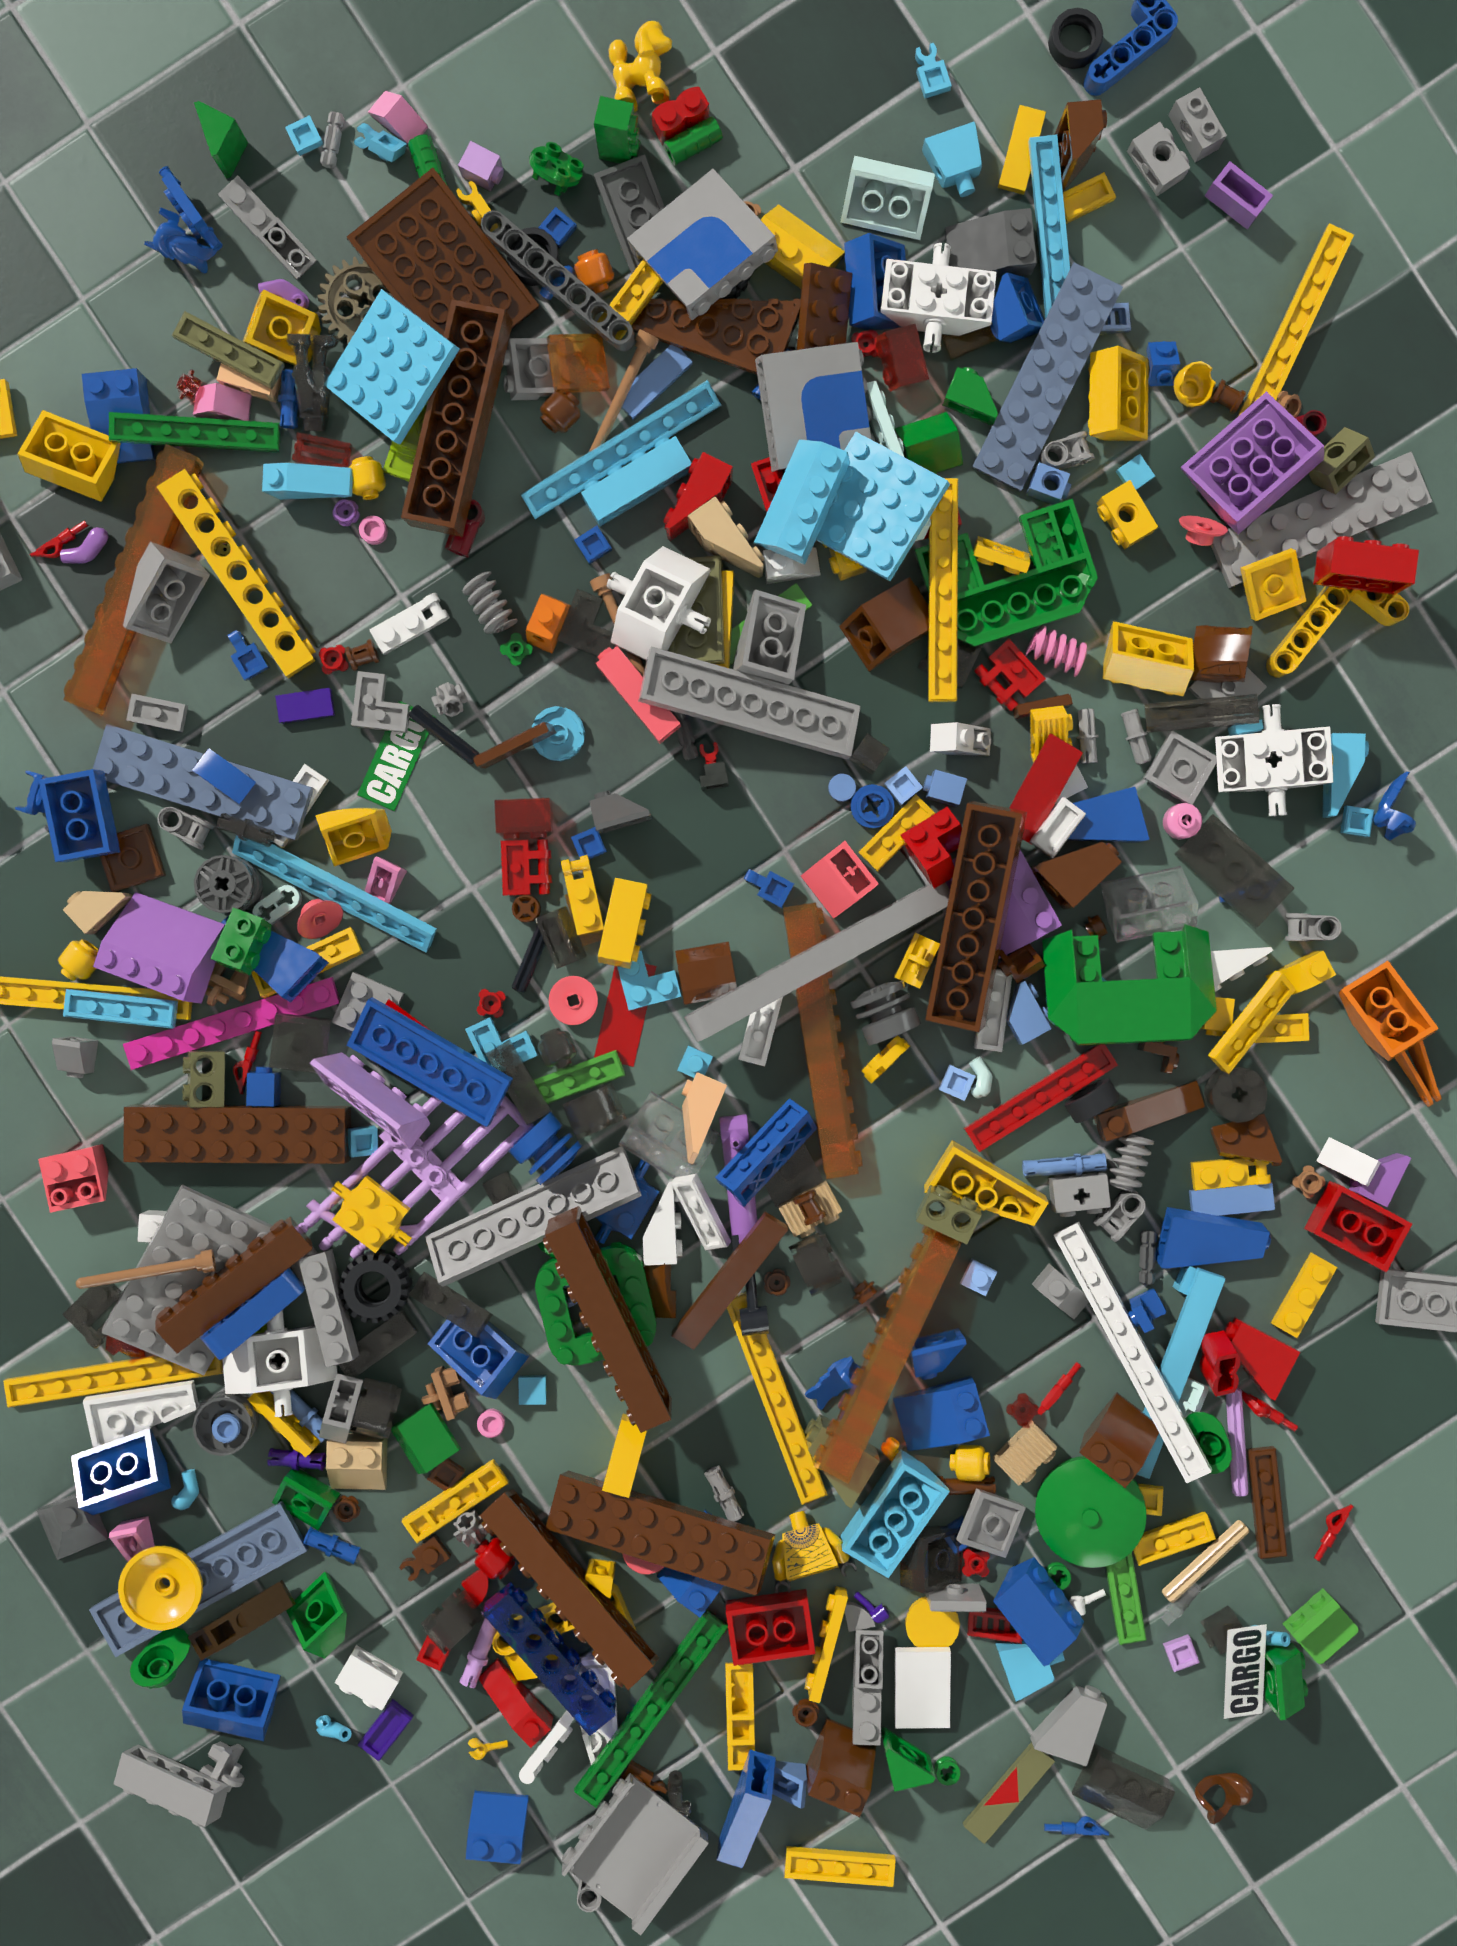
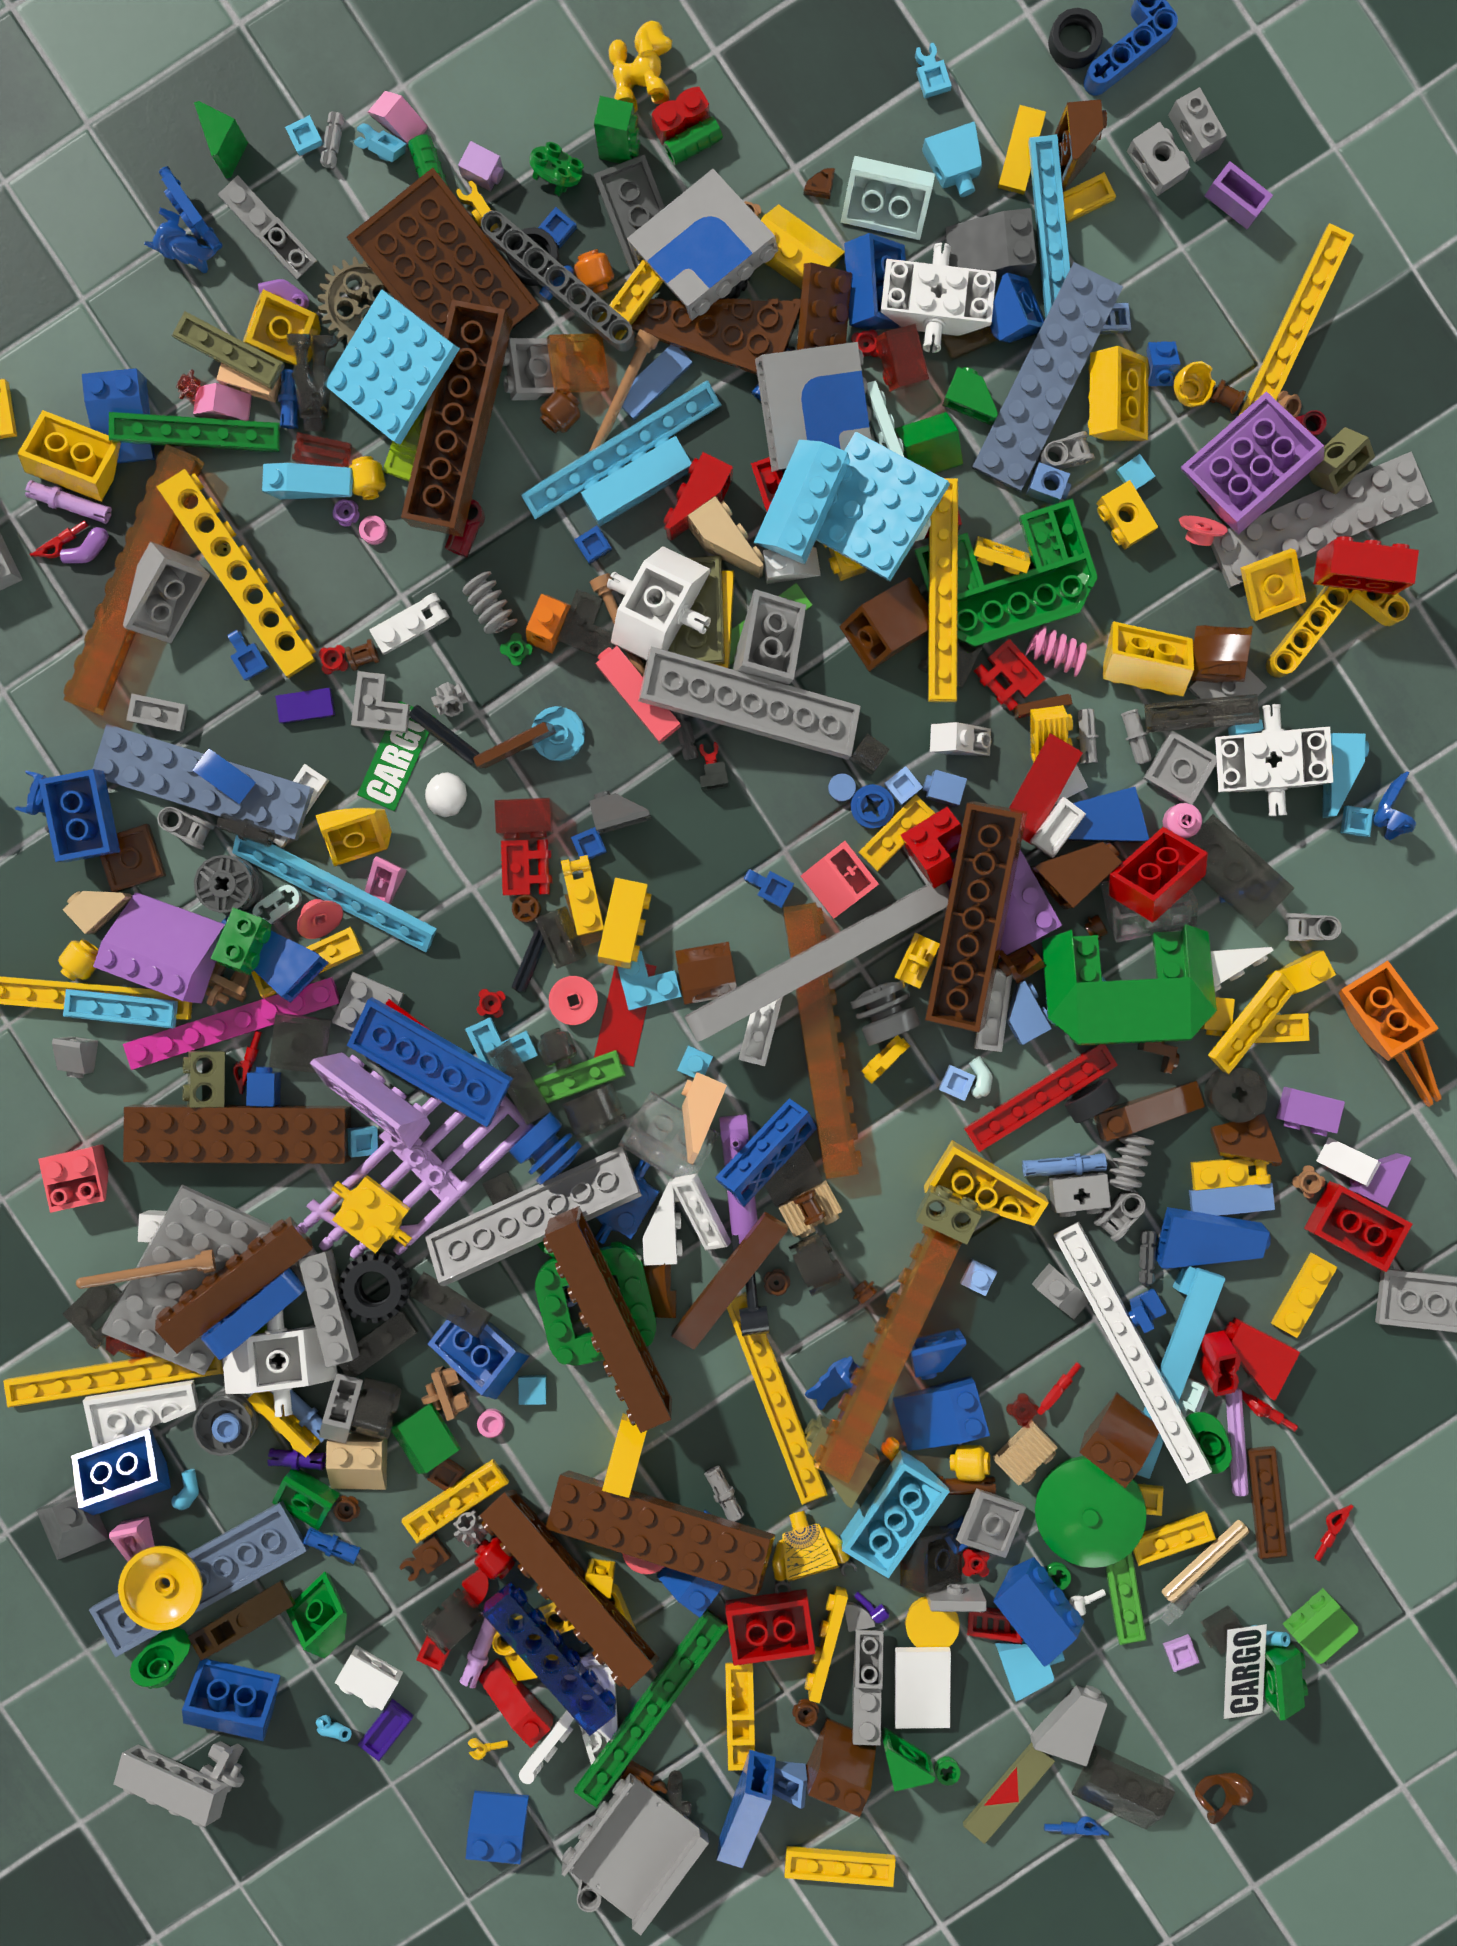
none -> lavender pin [25,480,112,524]
none -> white hair [425,772,467,817]
none -> reddish brown tile [803,168,835,199]
none -> red brick [1109,827,1208,923]
none -> medium lavender brick [1276,1087,1345,1137]

